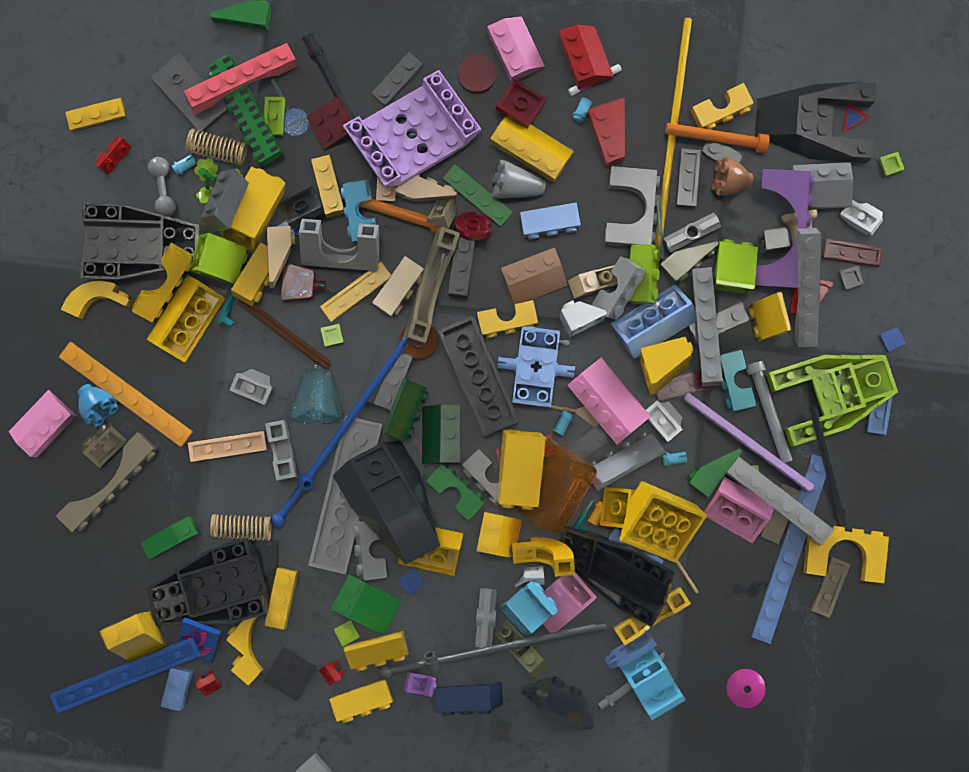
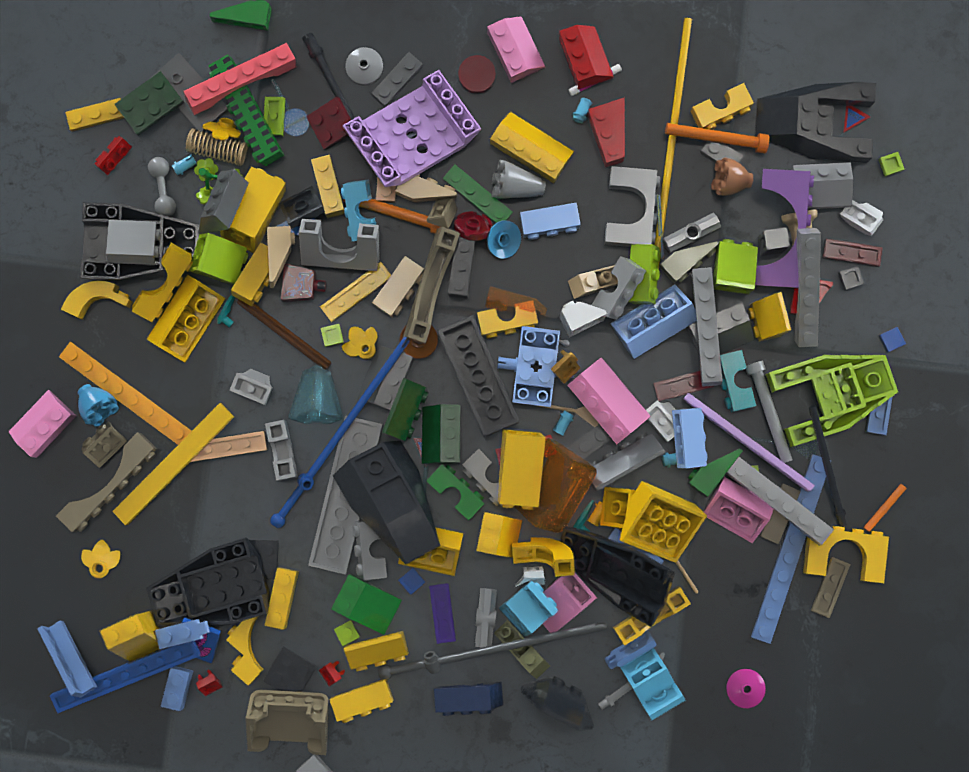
green slope [141,516,201,560] -> none
tan piece [210,514,272,541] -> none
medium lavender bracket [404,672,436,697] -> none
dark red plate [495,79,547,129] -> none
medium nougat slope [501,247,568,304] -> none
yellow slope [640,337,693,395] -> none
plate [676,149,701,208] -> none
none -> medium blue fence [38,620,97,698]
none -> yellow plate [81,539,121,578]
none -> light grey brick [106,220,160,265]
none -> yellow tile [112,403,234,525]
none -> dark green plate [114,71,184,136]
none -> medium blue hinge [155,619,210,649]
none -> yellow plate [202,118,241,140]
none -> dark tan windscreen [246,690,329,755]
none -> yellow plate [341,327,378,359]
none -> light grey dish [346,47,383,85]
none -> dark purple tile [429,583,456,644]
none -> clear orange piece [485,286,547,316]
none -> dark azure dish [487,220,521,259]
none -> pearl gold bracket [551,350,581,384]
none -> light blue brick [672,408,708,468]
none -> orange bar [863,484,907,532]

